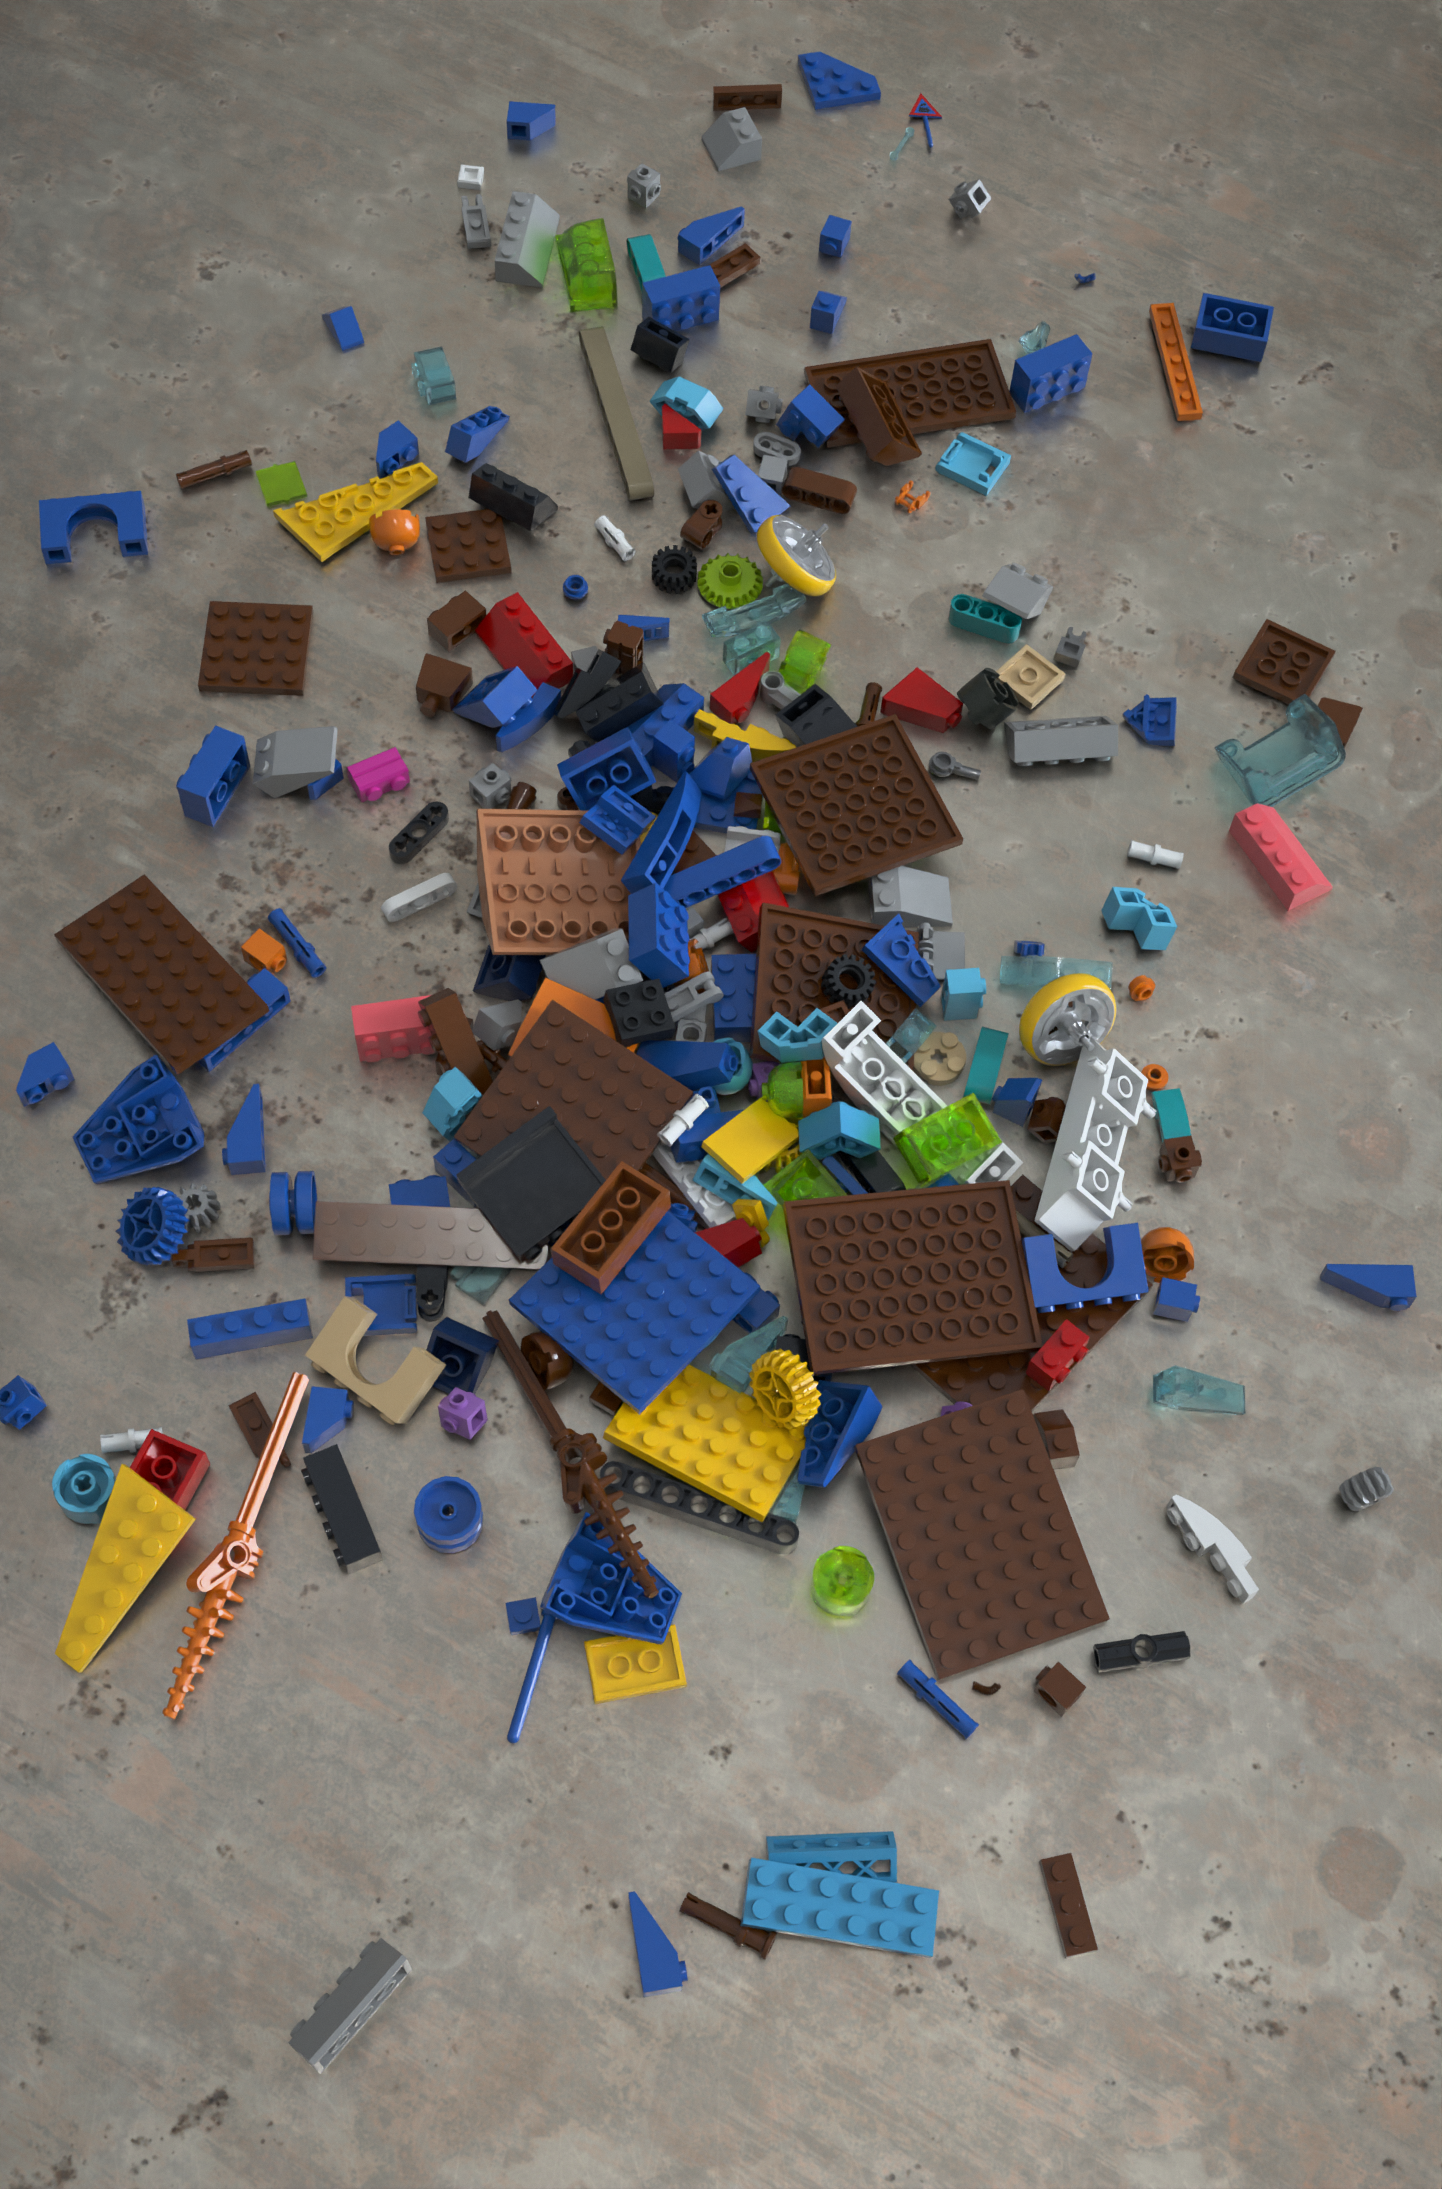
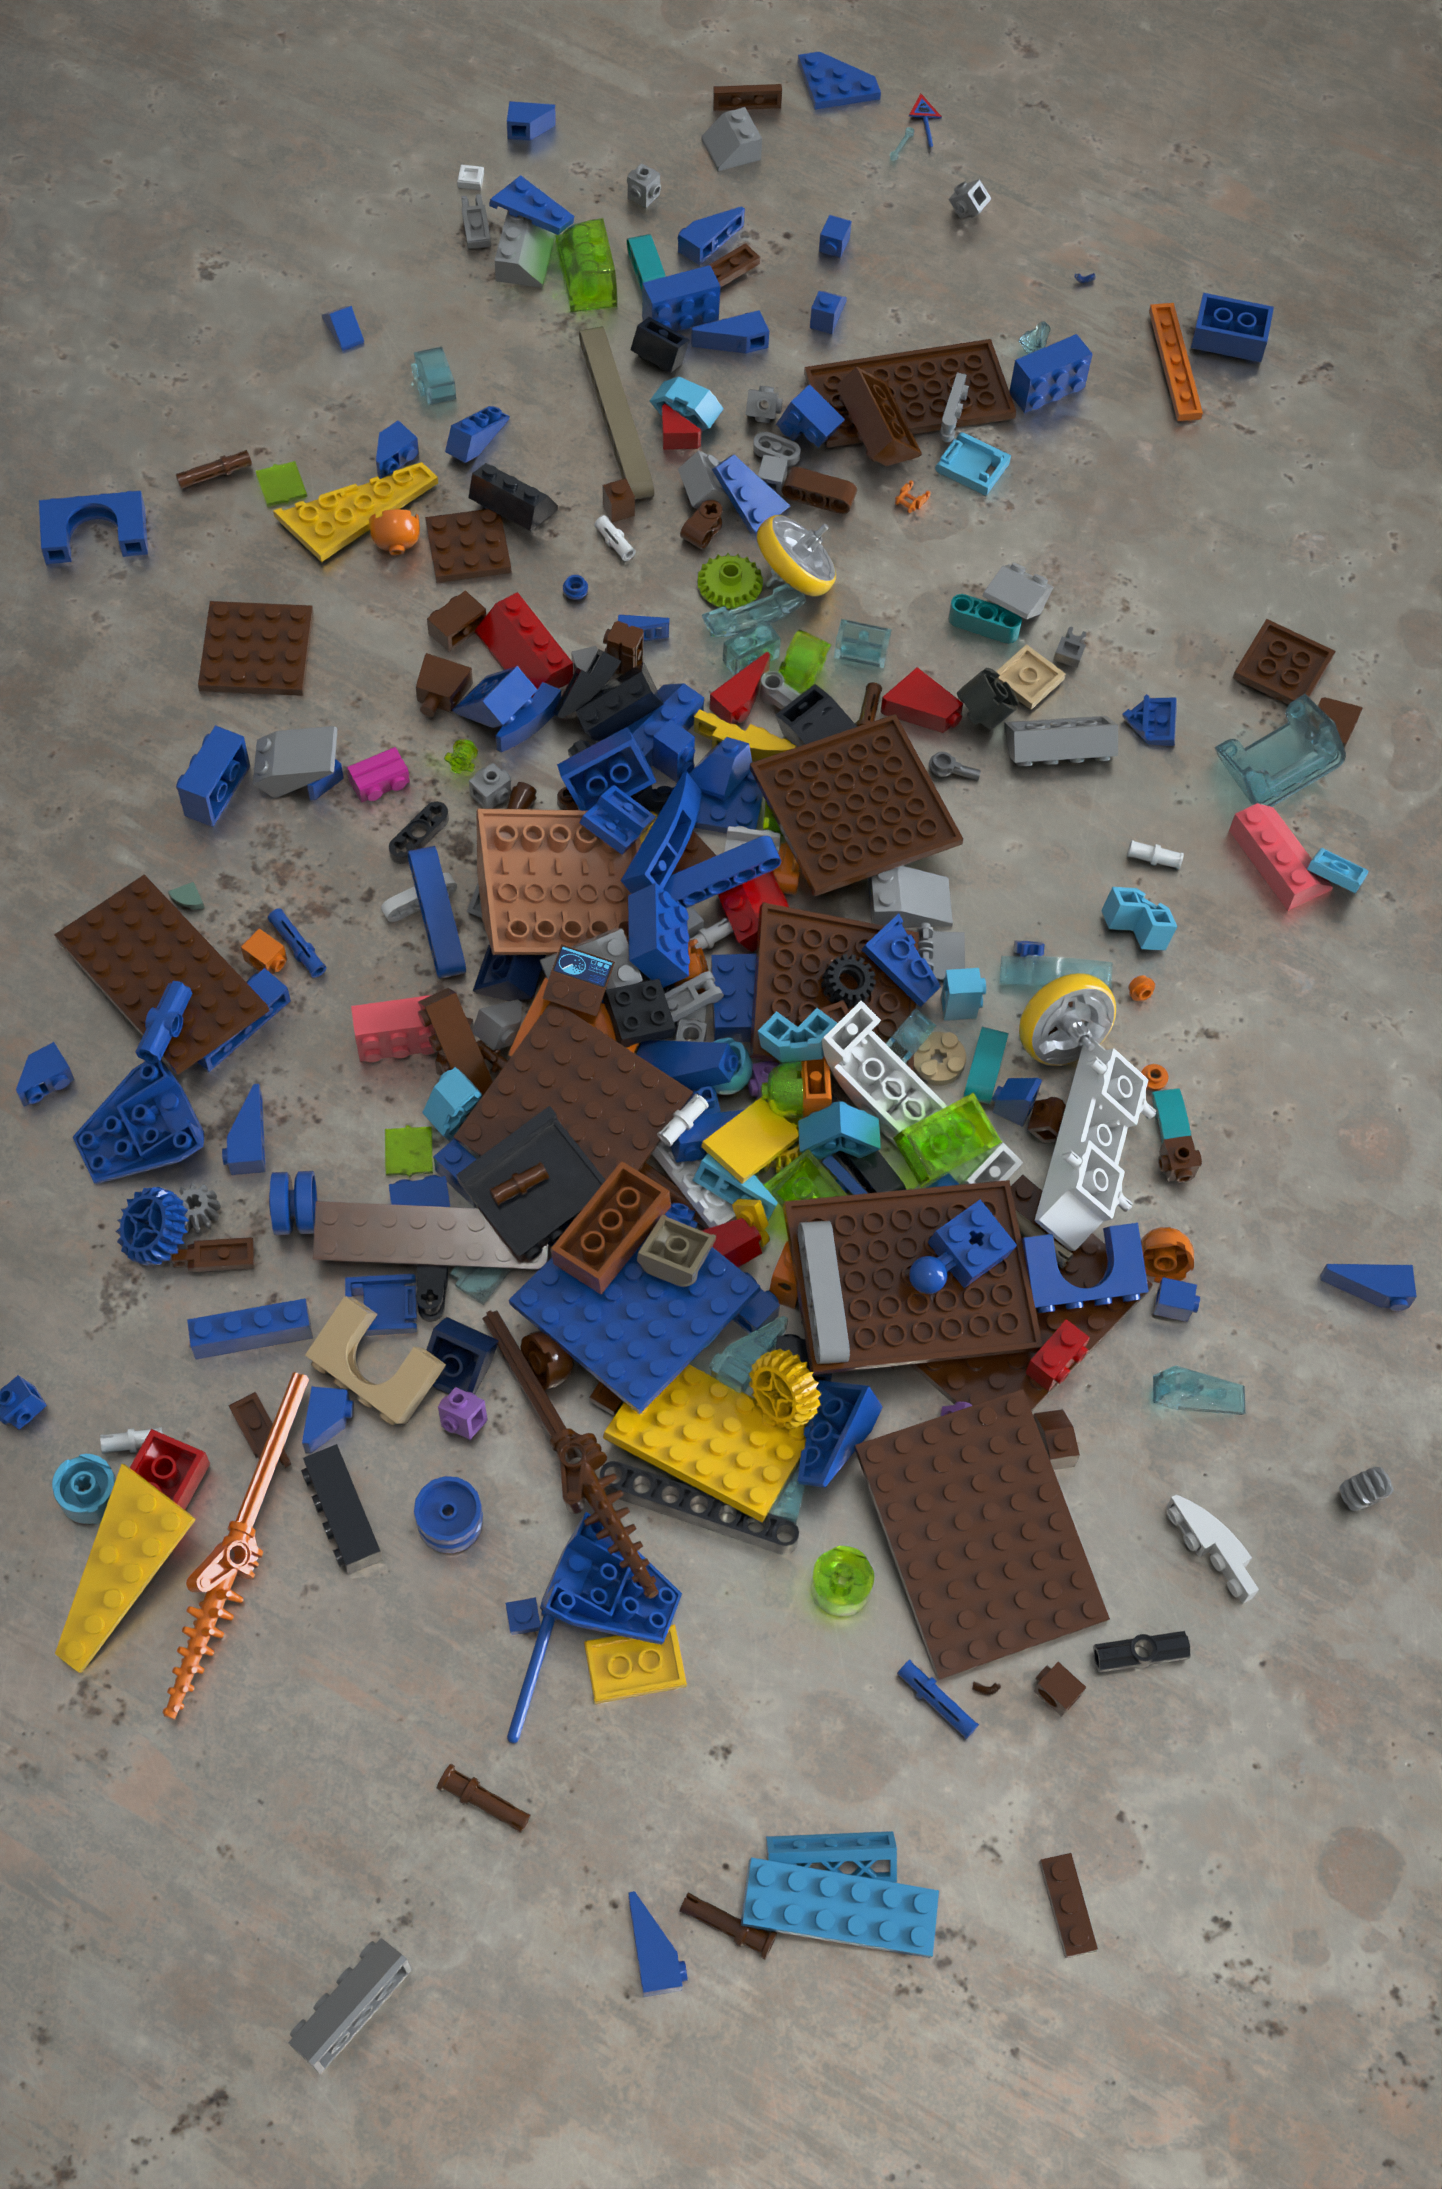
black tyre [652,545,697,594] -> none
reddish brown slope [734,792,762,819] -> none
none -> blue piece [135,981,193,1064]
none -> sand green tile [168,882,204,910]
none -> clear neon green piece [385,1125,433,1177]
none -> blue beam [407,846,466,979]
none -> reddish brown pin [436,1763,531,1833]
none -> clear neon green brick [444,739,478,774]
none -> blue wing [489,175,575,235]
none -> reddish brown pin [489,1162,549,1205]
none -> slope [542,944,615,1016]
none -> reddish brown brick [602,478,635,523]
none -> dark tan slope [637,1214,716,1287]
none -> blue slope [691,310,770,354]
none -> orange torso [769,1241,798,1310]
none -> light grey beam [798,1221,850,1364]
none -> clear light blue brick [834,619,892,668]
none -> blue brick [909,1199,1017,1294]
none -> light grey plate [940,373,969,442]
none -> medium azure tile [1307,848,1369,893]

